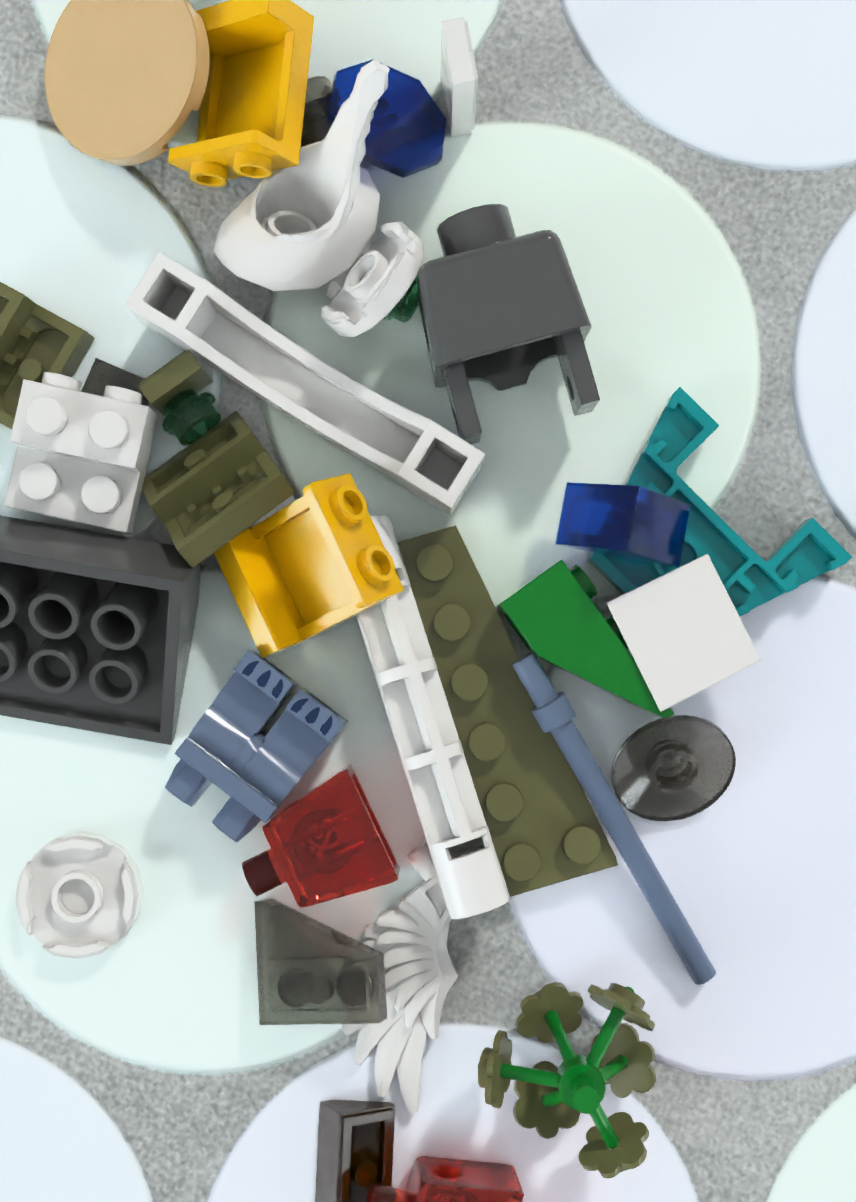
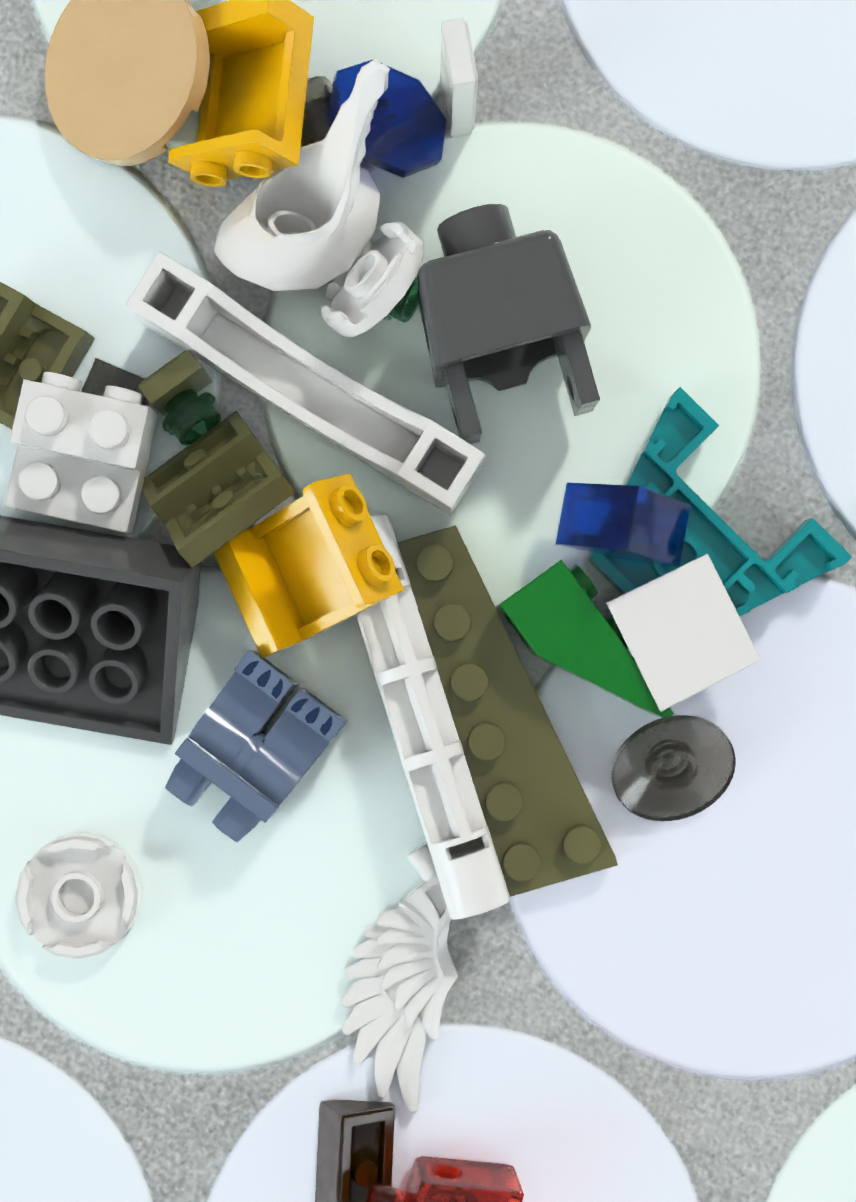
clear red torso [242,763,400,908] -> none
clear smoke wing [254,898,387,1025] -> none
olive plant [477,982,656,1179] -> none
sand blue bar [512,652,716,985] -> none

